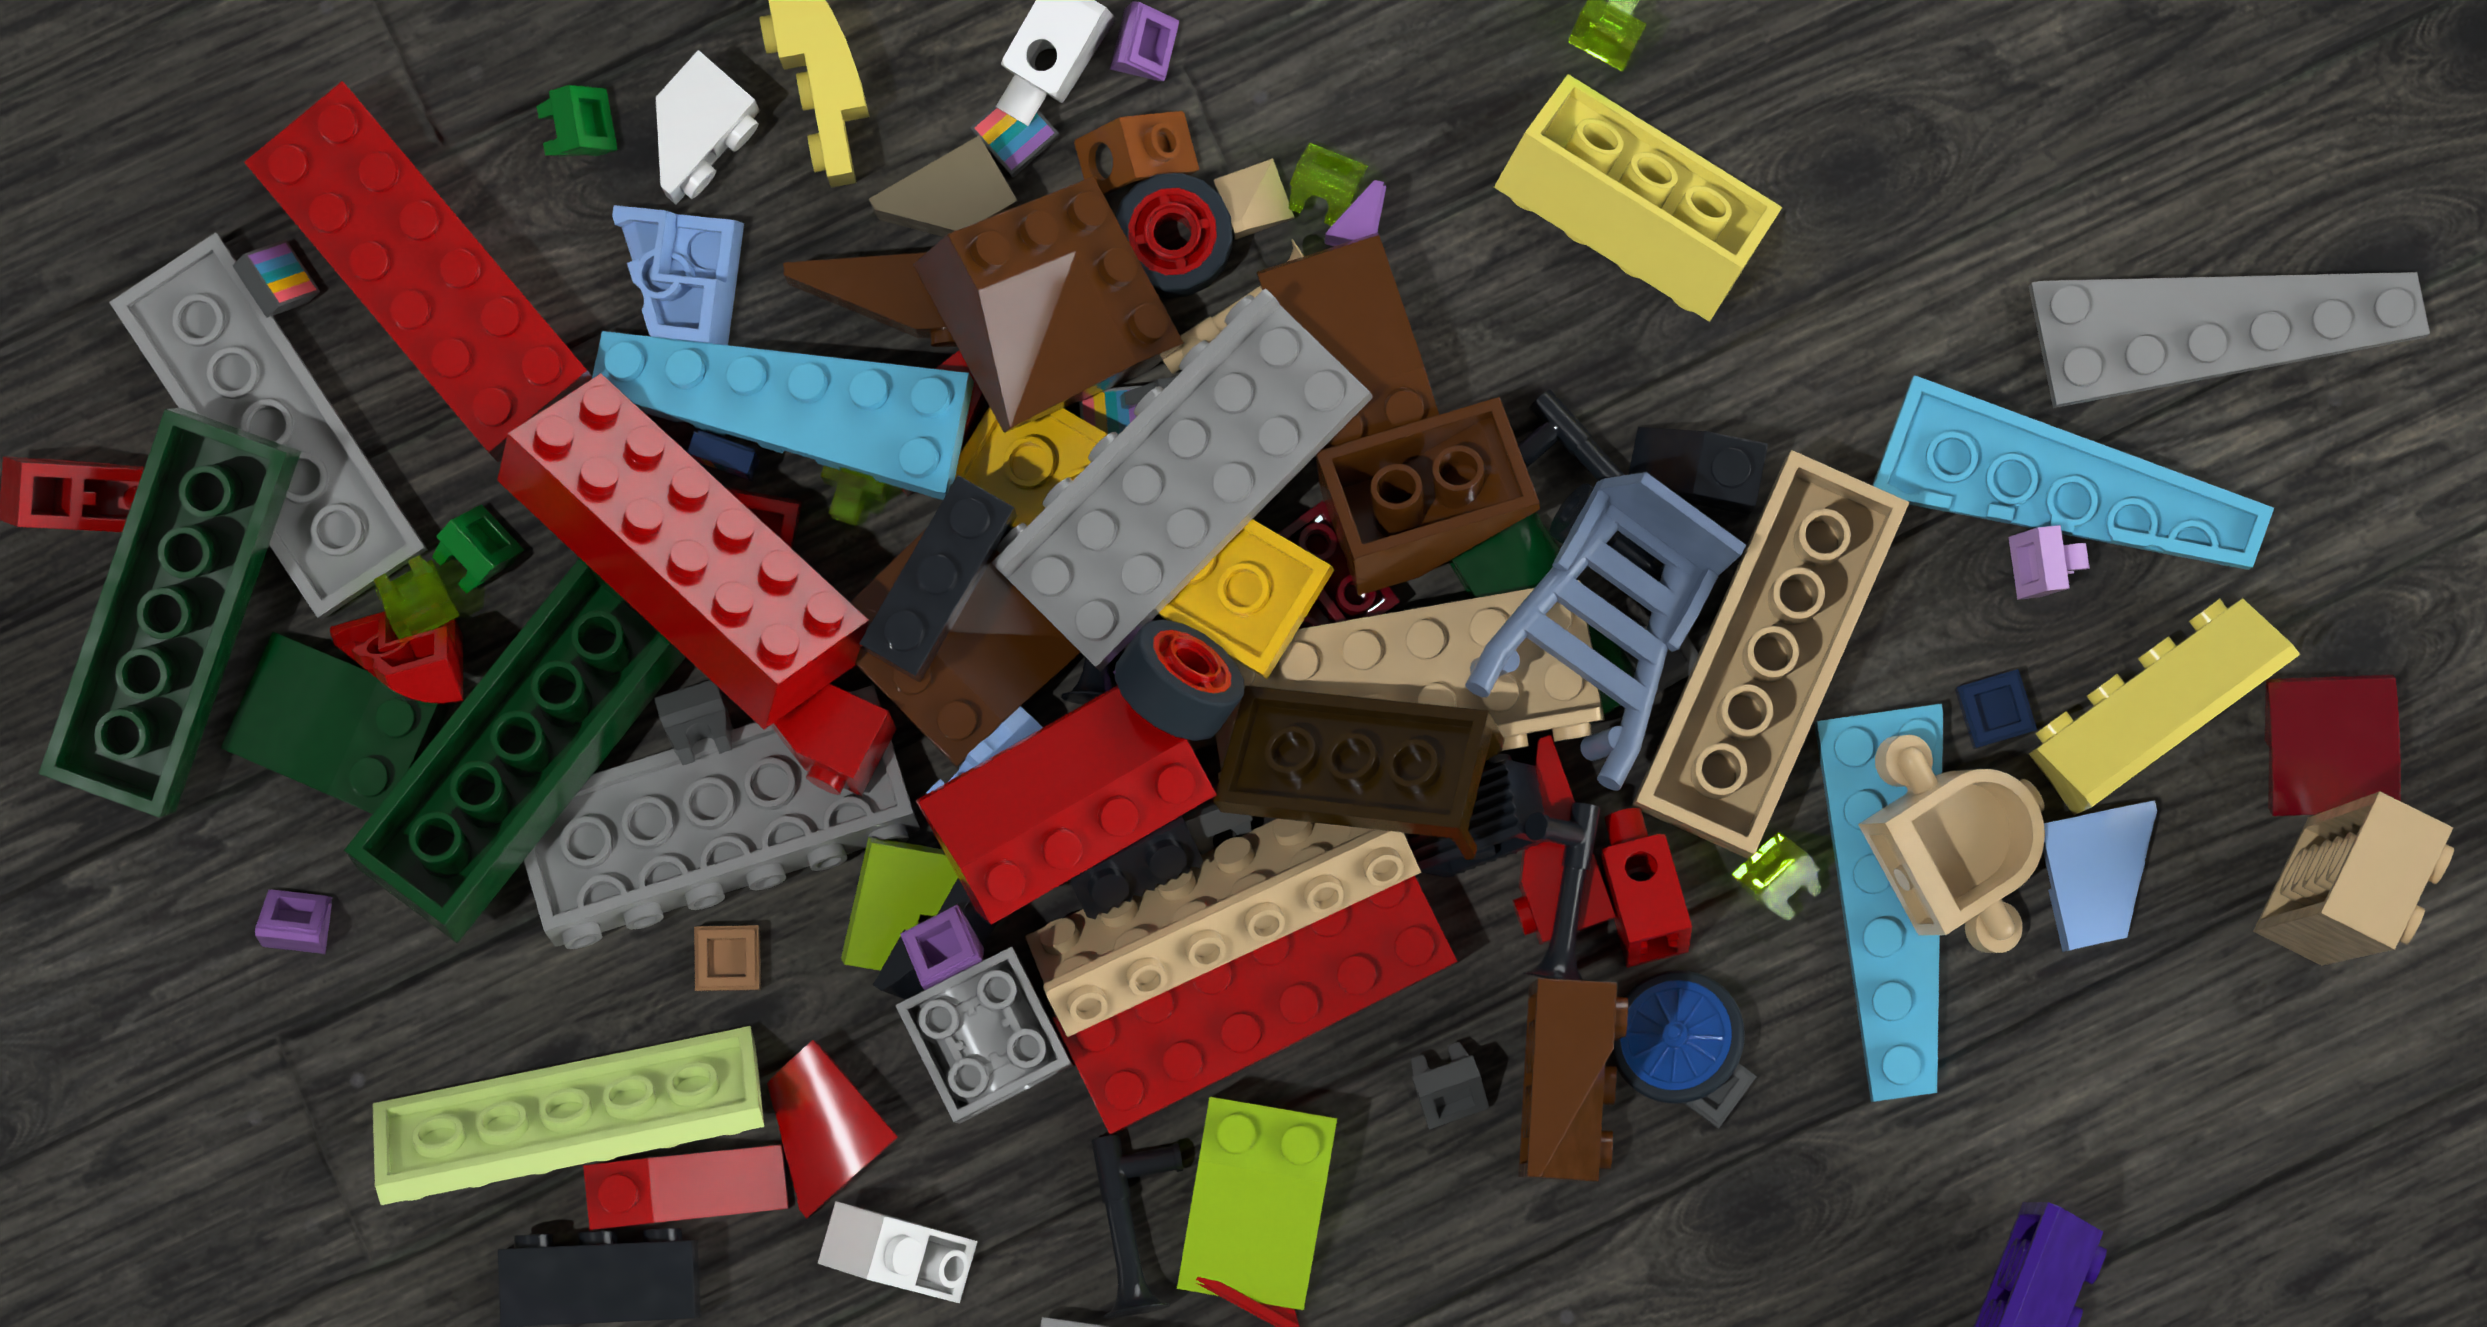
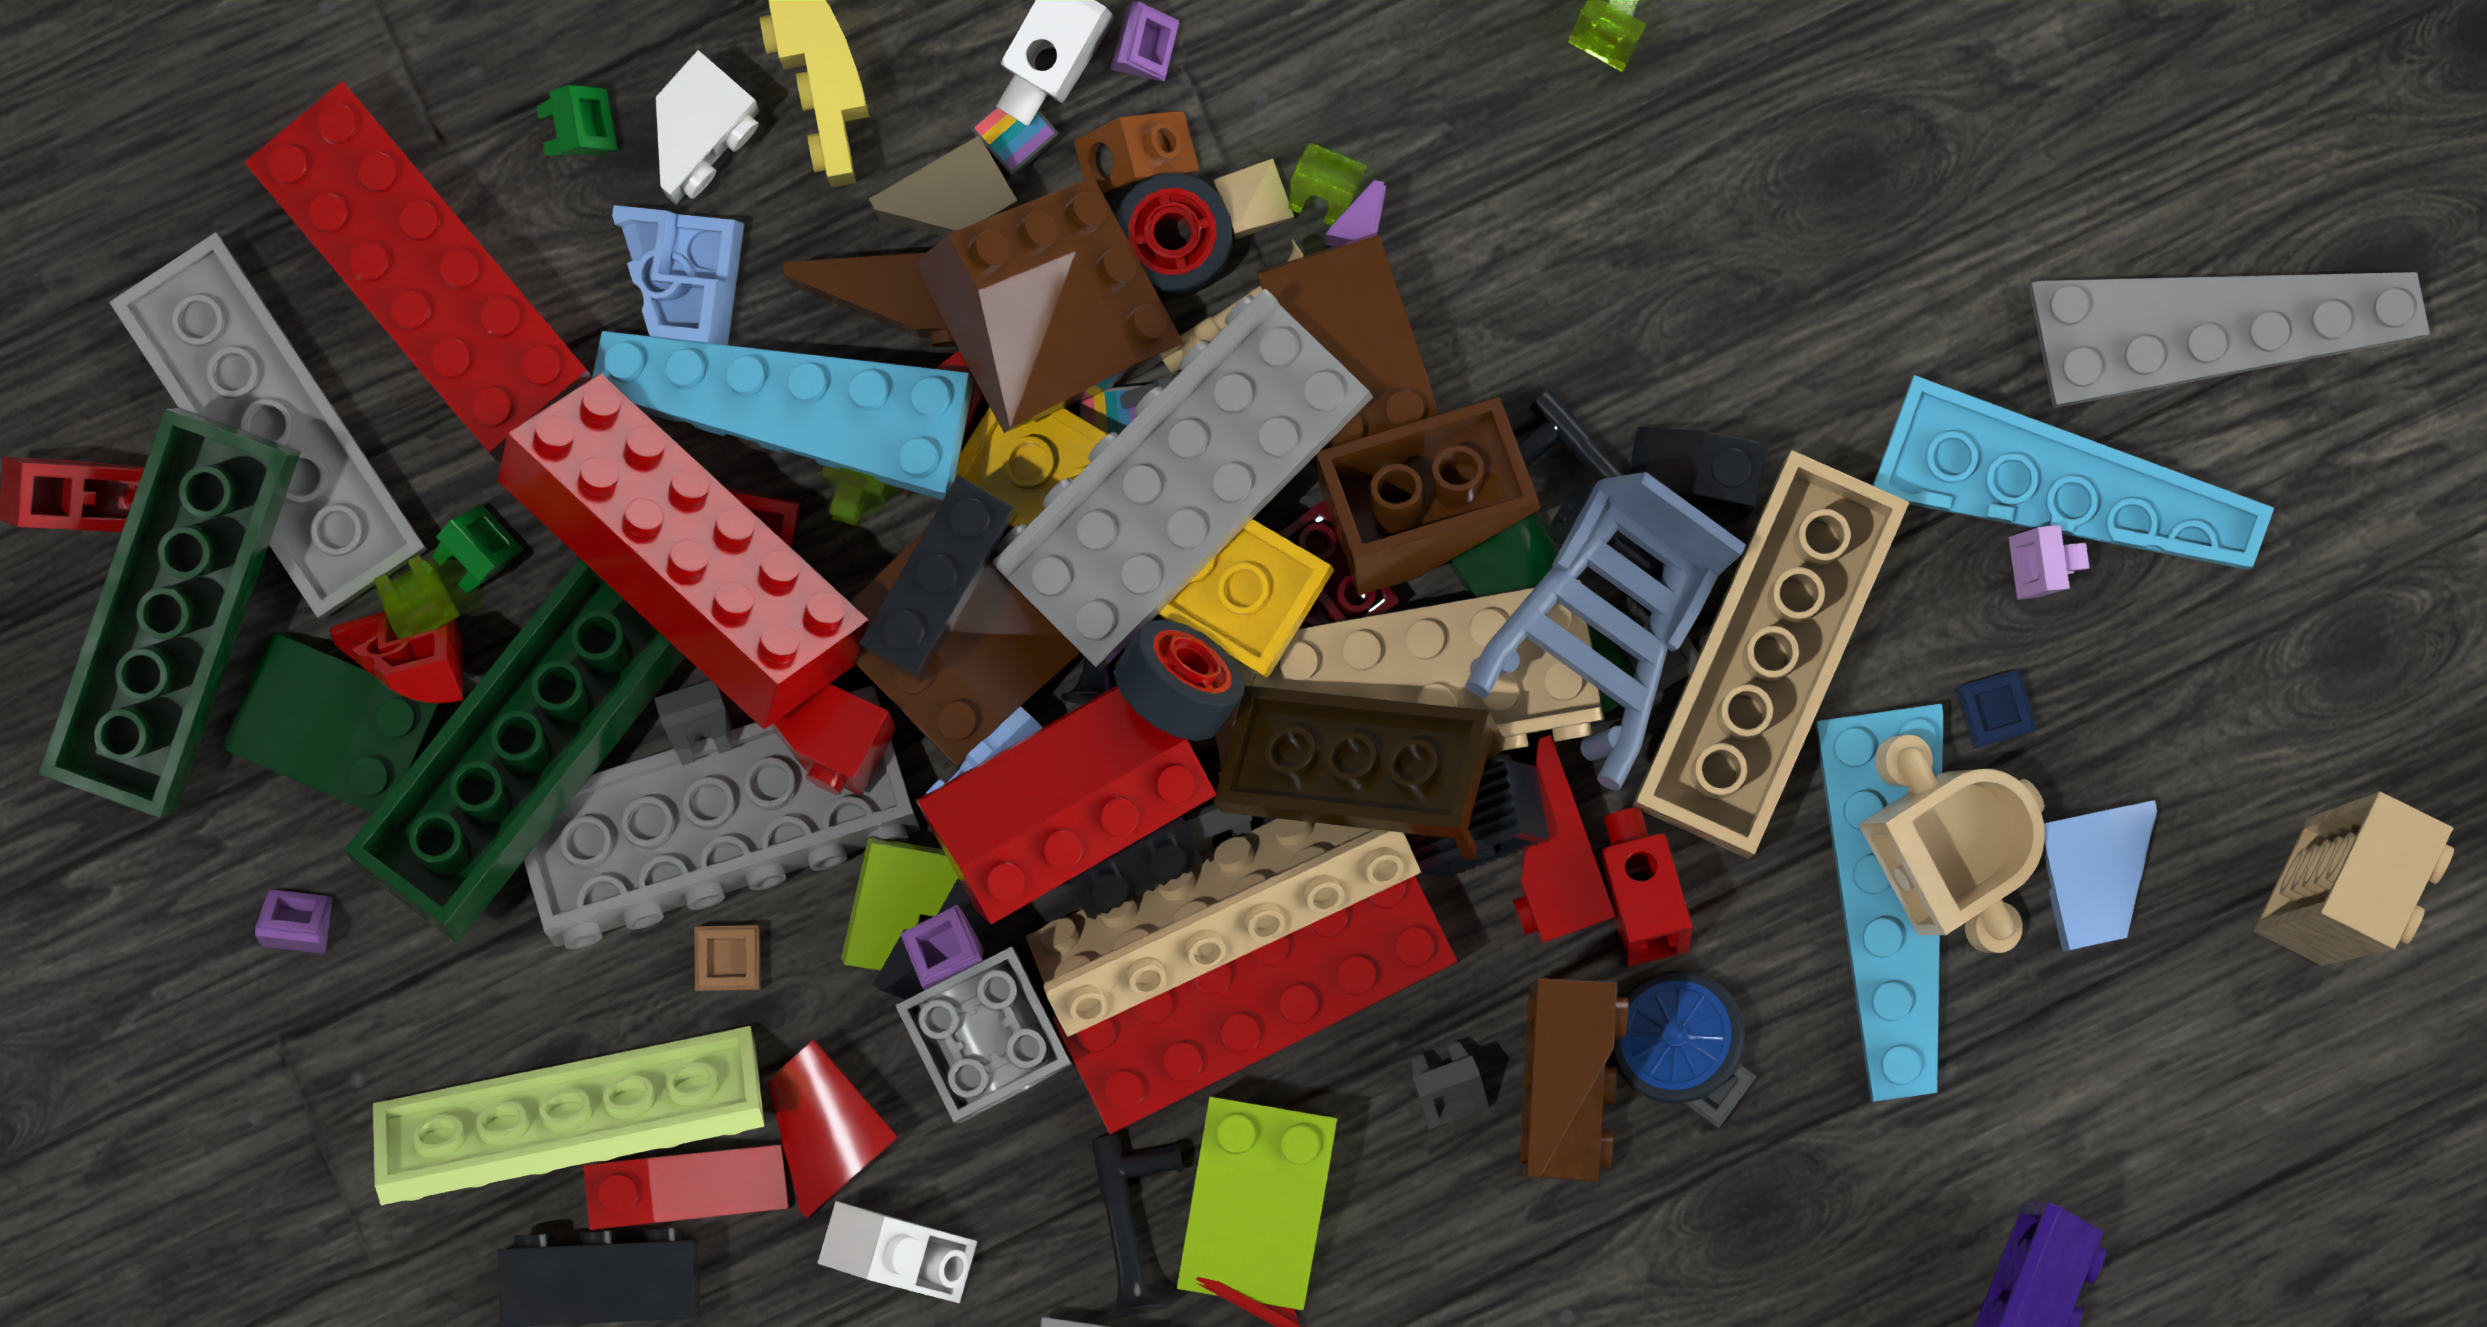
tile [232,240,320,318] -> none
dark blue tile [687,431,760,481] -> none
light yellow slope [1494,74,1782,322] -> none
black piece [1523,802,1601,981] -> none
clear neon green tile [1732,832,1821,920] -> none
light yellow slope [2029,599,2300,815] -> none
dark red slope [2265,675,2401,816] -> none

